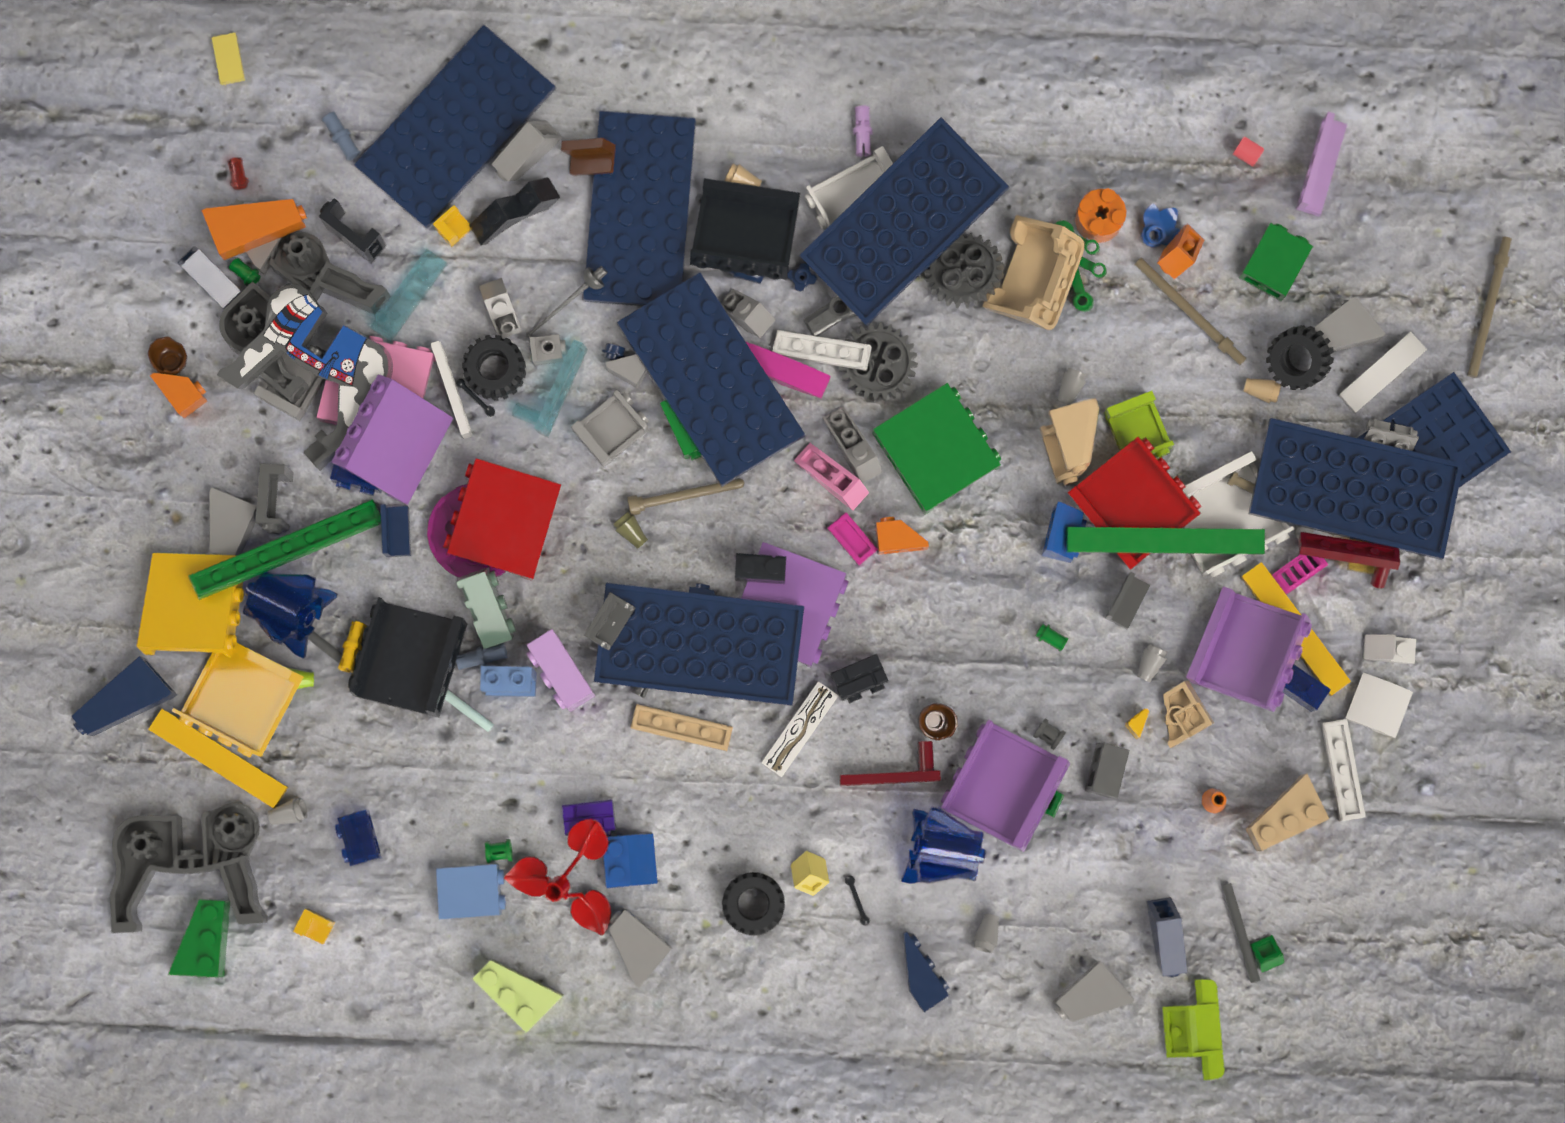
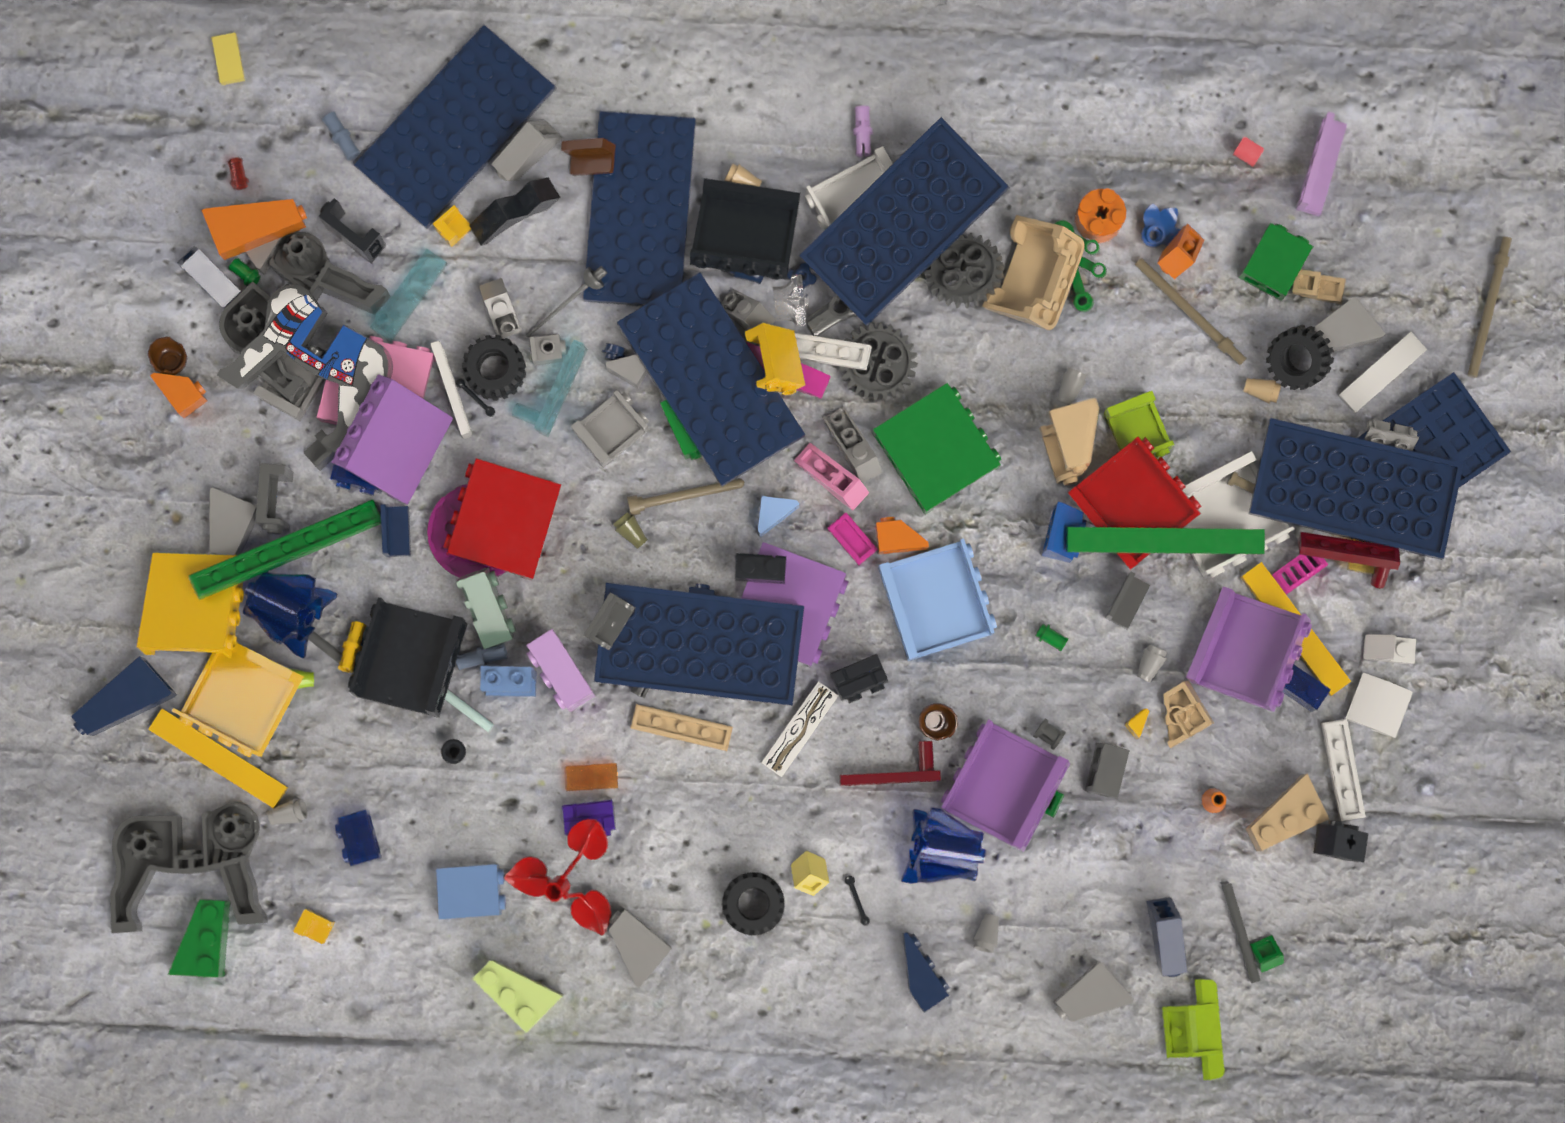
green bush [485,839,513,864] -> none
blue slope [603,834,658,888] -> none
none -> black cone [441,739,466,764]
none -> clear orange slope [564,763,618,792]
none -> yellow panel [745,323,805,395]
none -> light blue slope [758,496,800,537]
none -> clear brick [773,274,809,326]
none -> light blue panel [878,539,997,661]
none -> tan slope [1292,270,1346,304]
none -> black brick [1313,820,1369,863]

